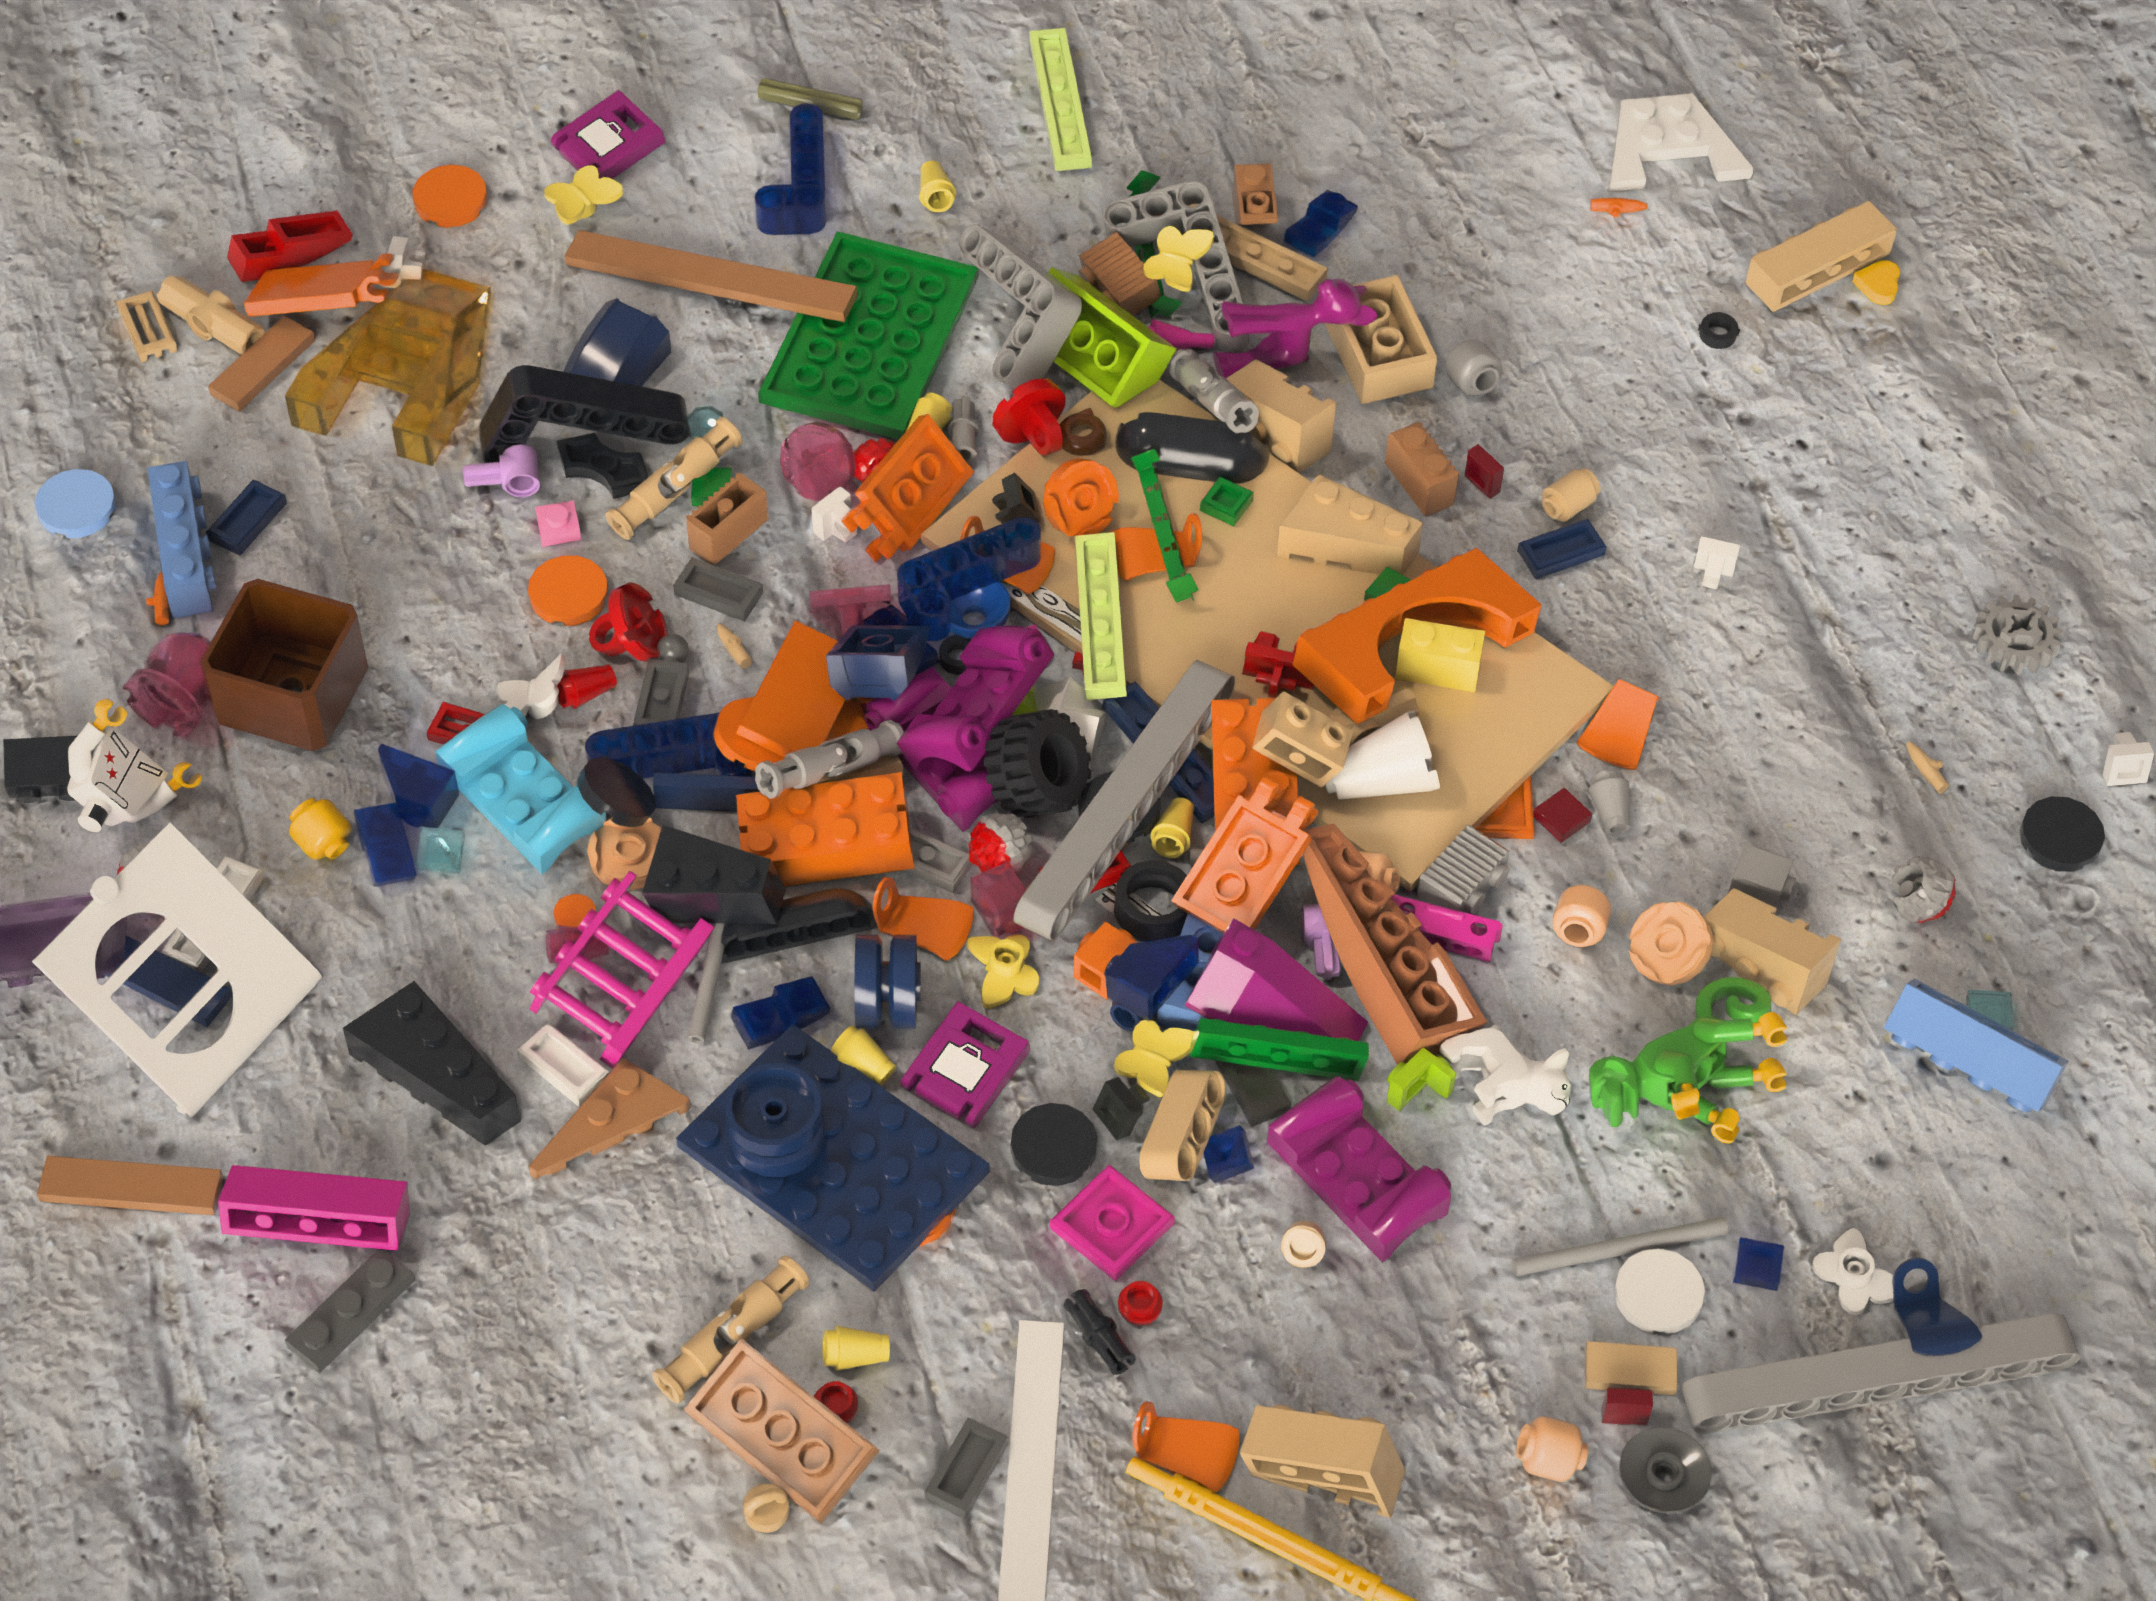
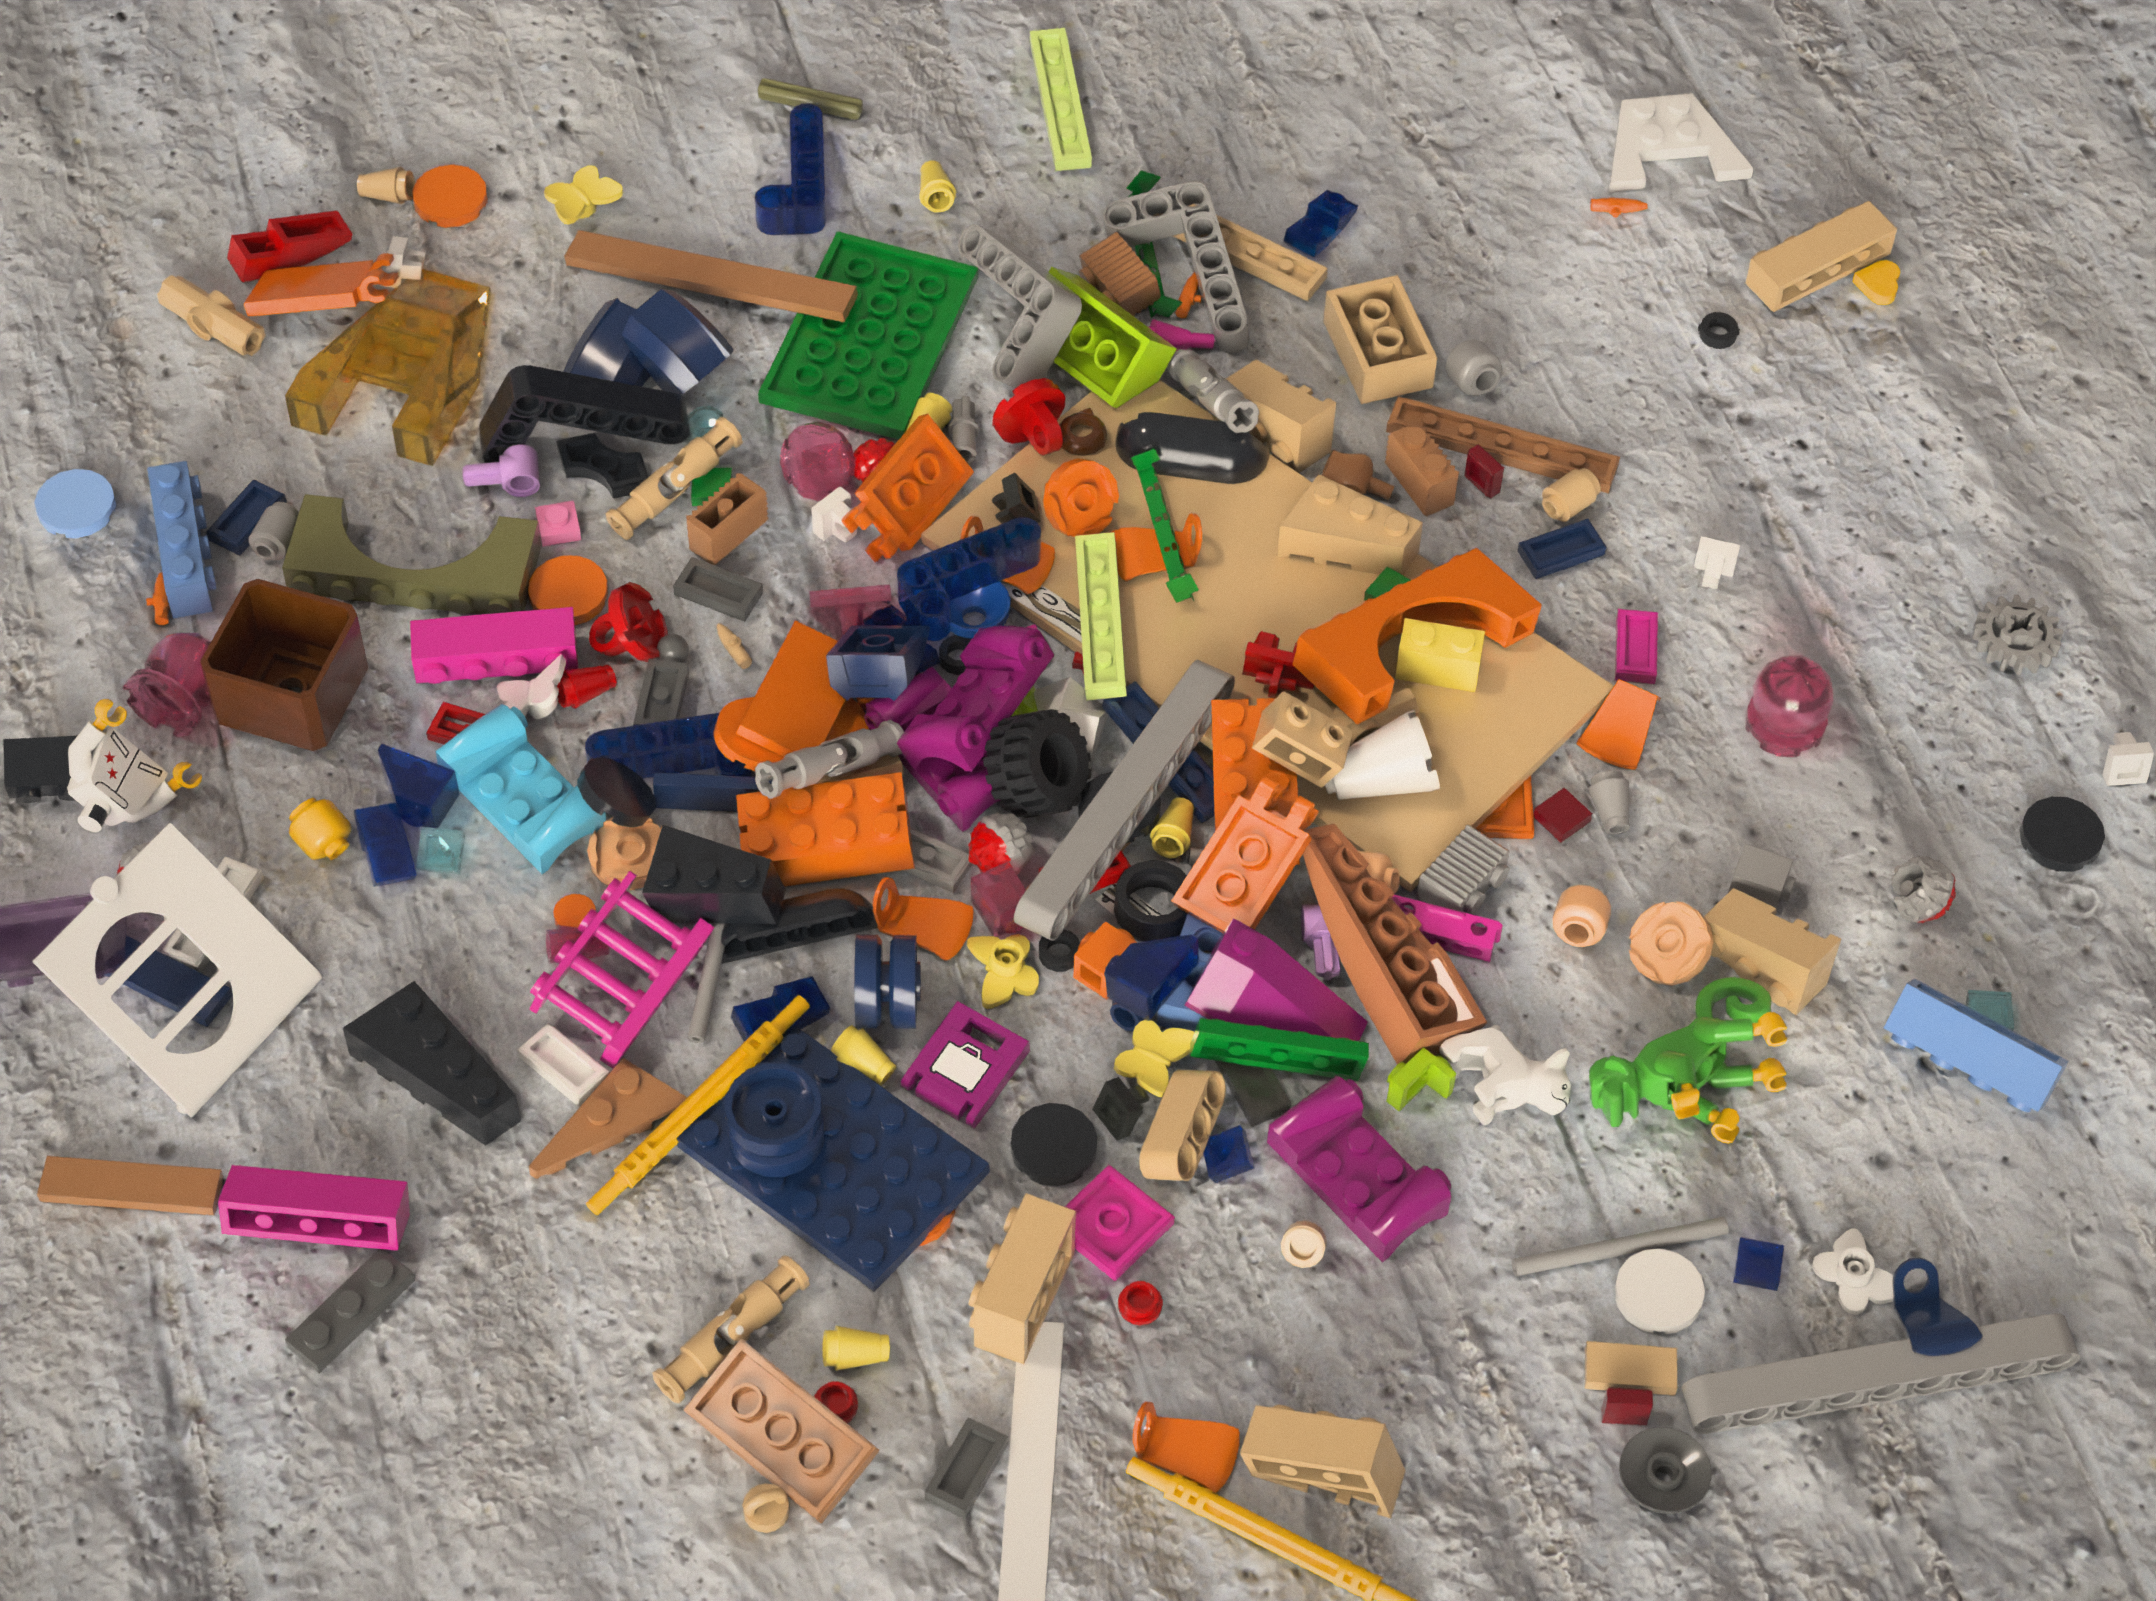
tan tile [116,290,177,363] -> none
medium nougat tile [208,315,315,412] -> none
magenta container [551,90,666,179] -> none
black pin [1064,1289,1136,1375] -> none
light yellow animal [1143,226,1214,292] -> none
green tile [1200,477,1254,527] -> none
magenta animal [1213,278,1377,379] -> none
medium nougat slope [1232,164,1278,225] -> none
light nougat head [1516,1416,1588,1482] -> none
tan helmet [1906,741,1949,794] -> none
none -> light grey brick [249,502,299,560]
none -> olive arch [282,494,542,615]
none -> tan cone [357,167,415,204]
none -> dark pink brick [410,607,578,684]
none -> yellow axle [586,995,810,1215]
none -> dark blue slope [622,289,734,395]
none -> tan brick [969,1193,1076,1364]
none -> black piece [1039,929,1080,972]
none -> orange helmet [1175,272,1202,319]
none -> medium nougat piece [1321,450,1394,500]
none -> medium nougat tile [1386,396,1620,494]
none -> dark pink tile [1615,609,1658,684]
none -> clear pink tile [1745,655,1834,757]

